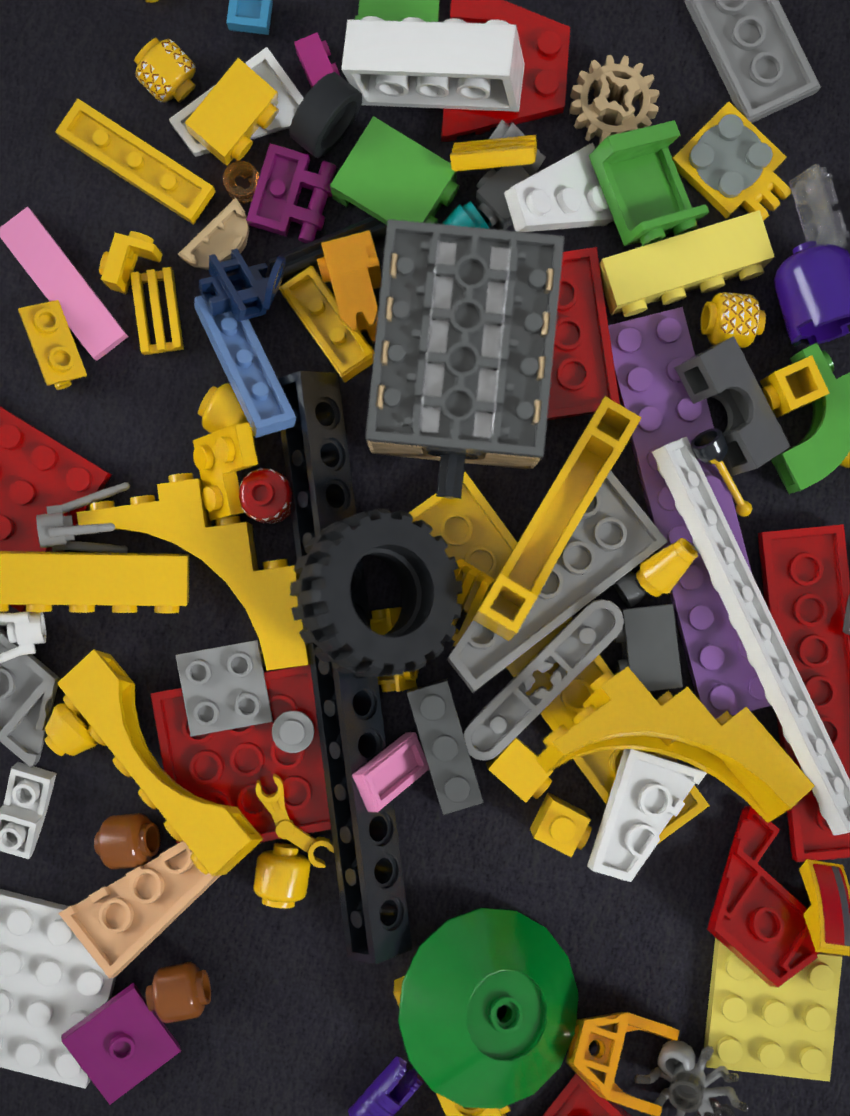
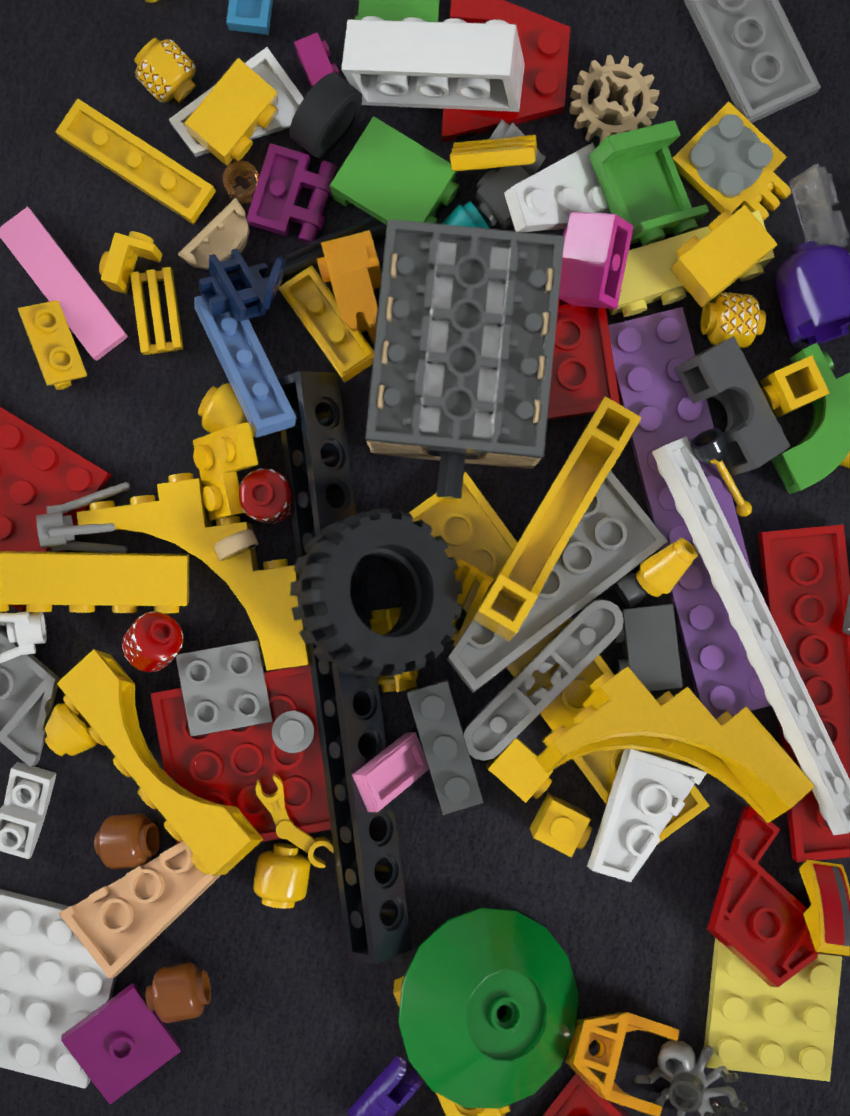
none -> red head [122,611,183,672]
none -> tan tile [214,529,259,561]
none -> dark pink brick [559,212,634,309]
none -> yellow brick [670,205,777,308]

